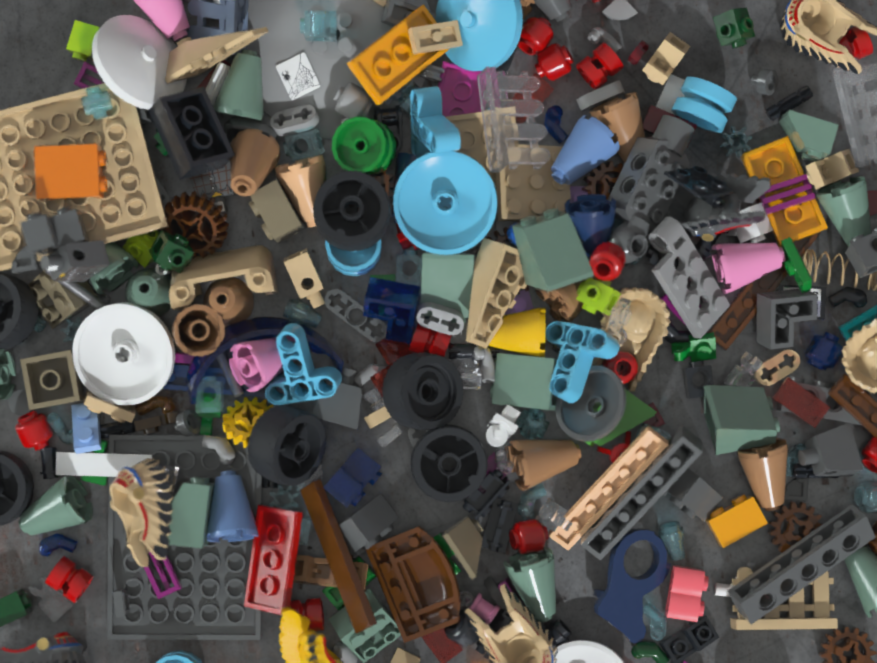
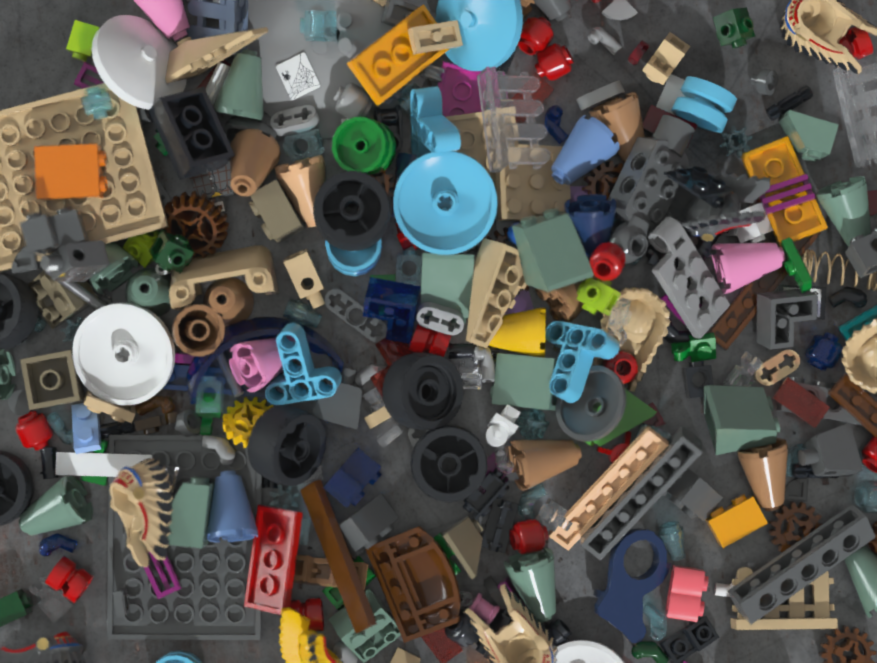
red wheel [576,42,624,90] -> none
tan brick [806,149,859,190] -> none

